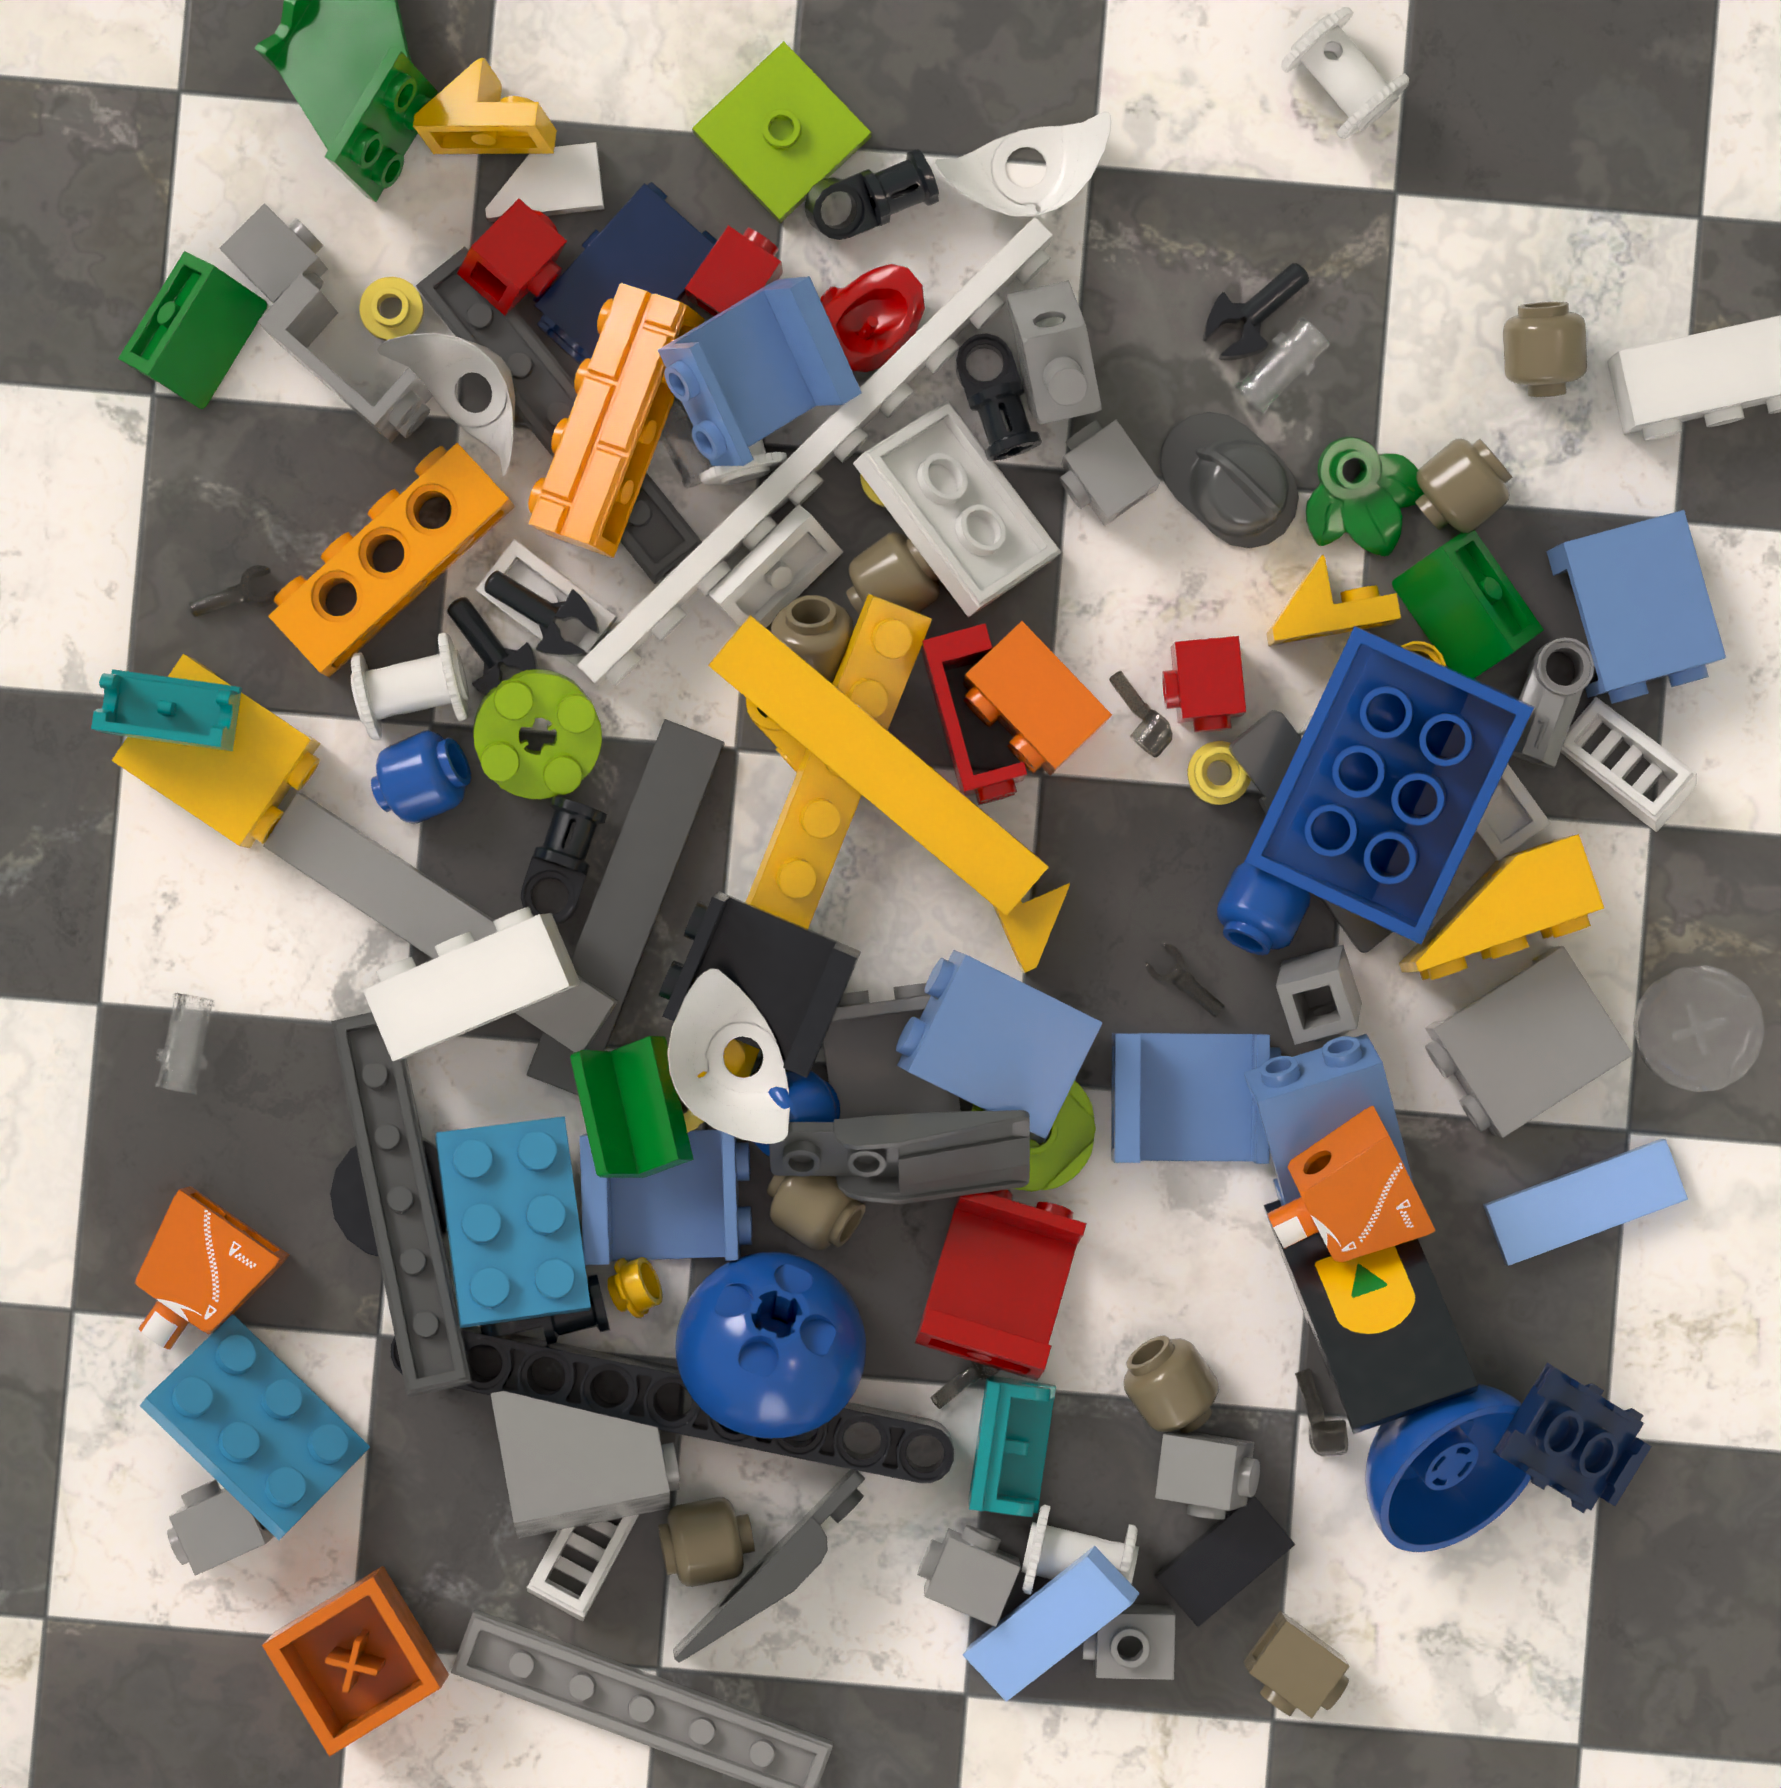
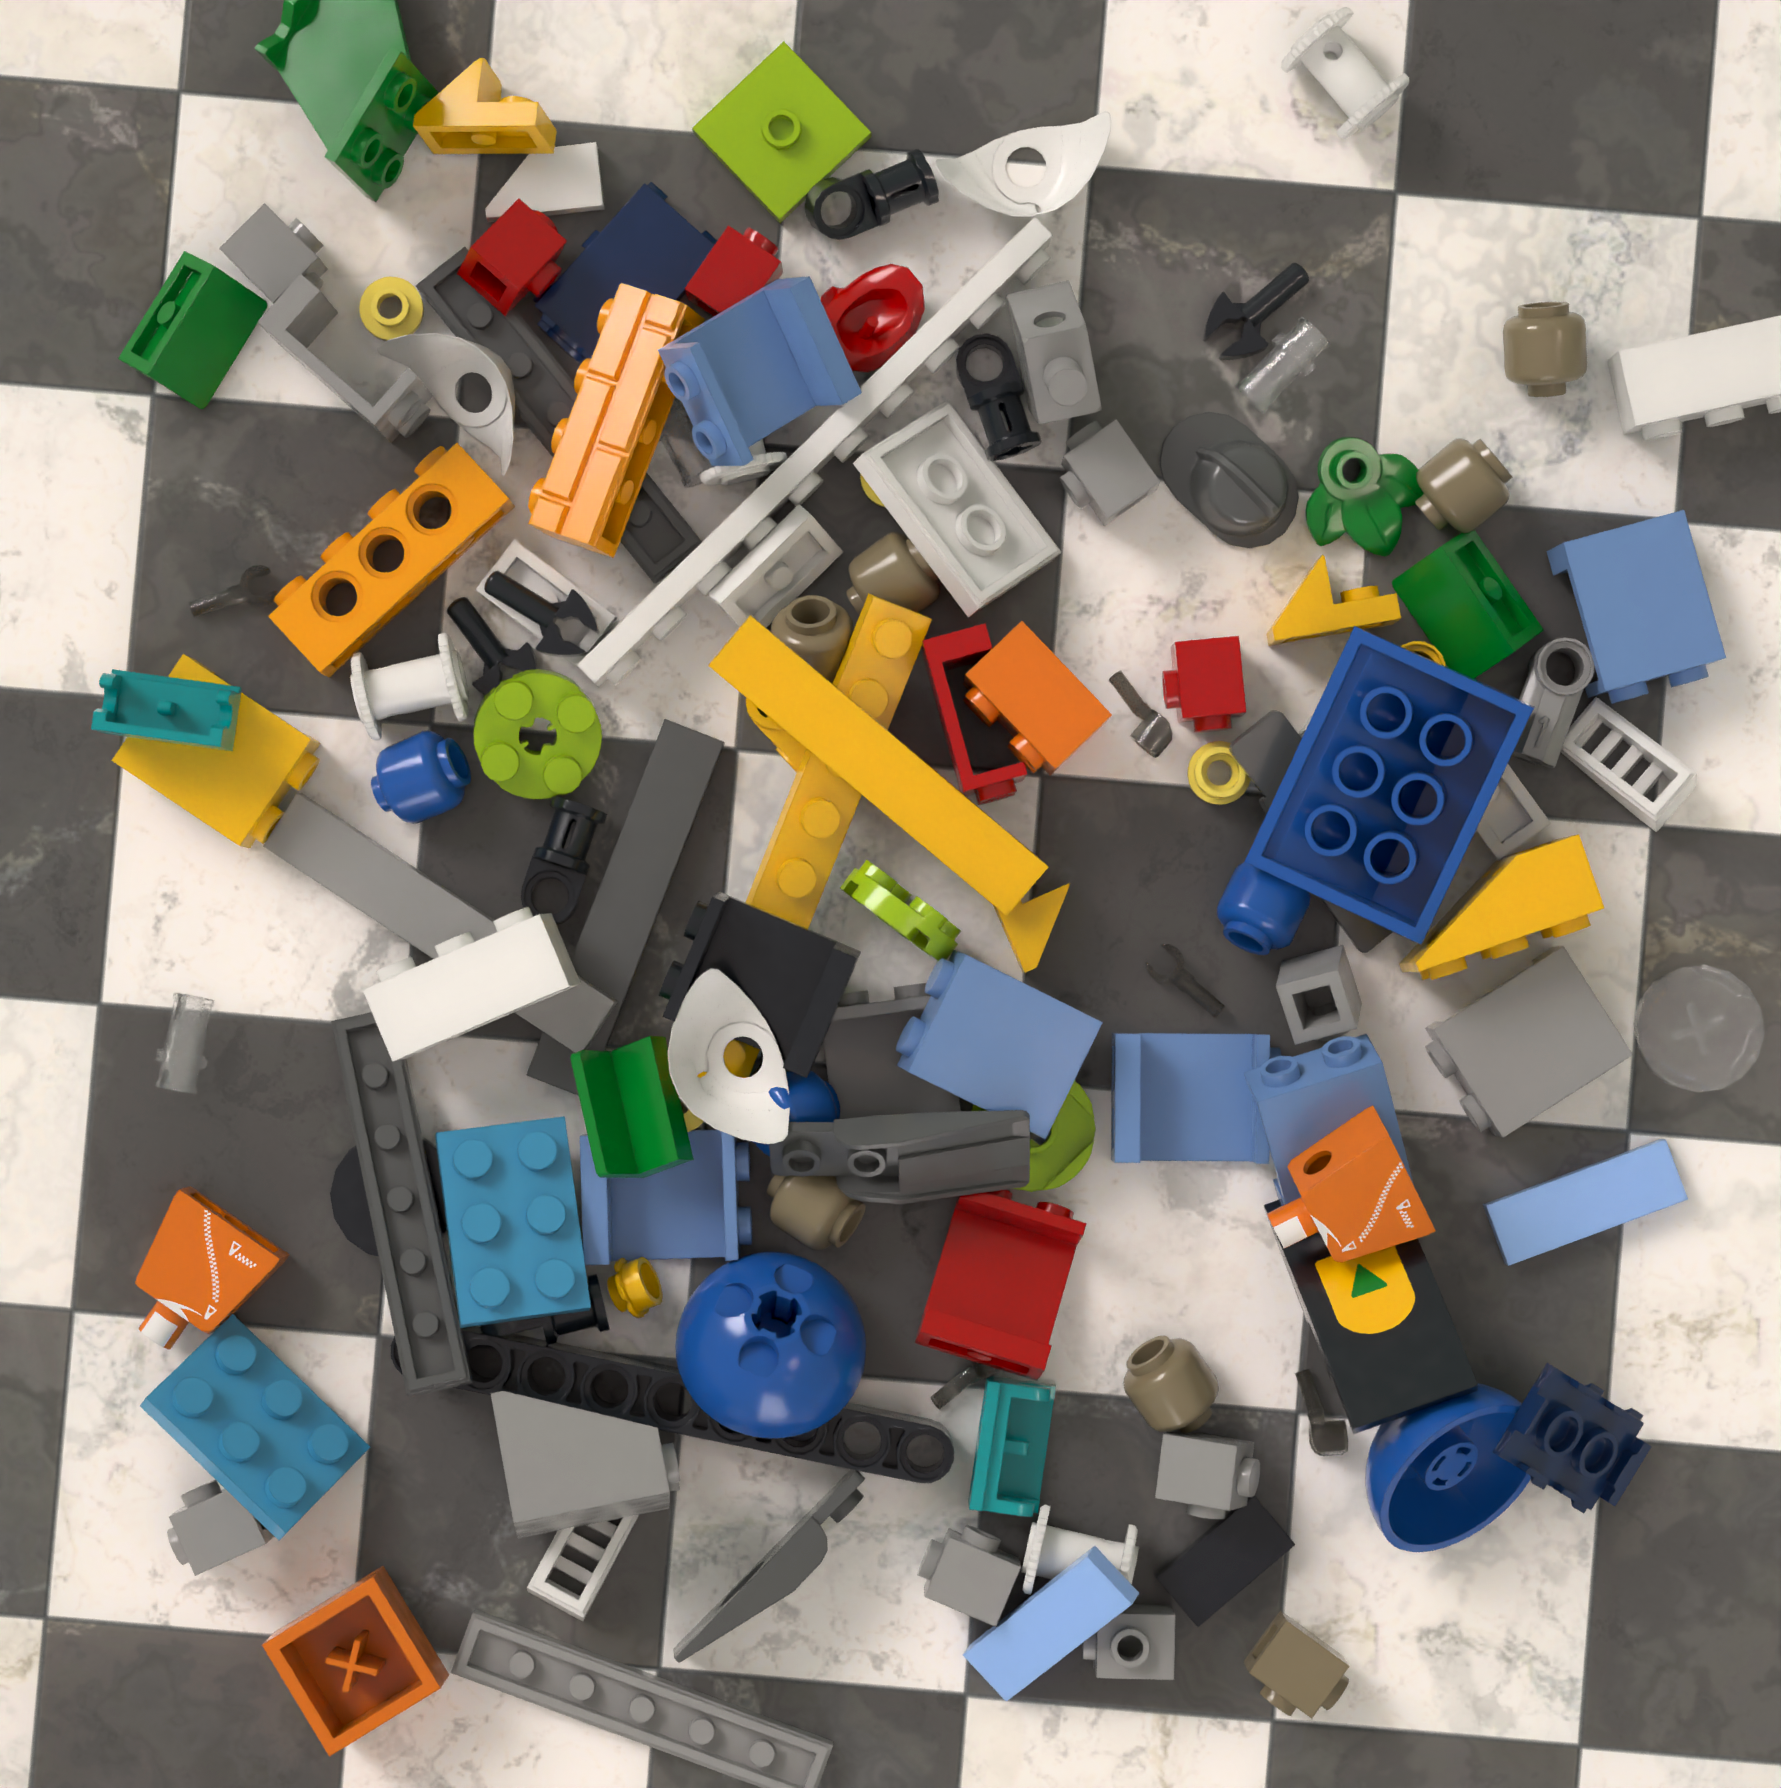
dark tan head [658,1497,755,1587] -> none
none -> lime plate [840,860,961,961]

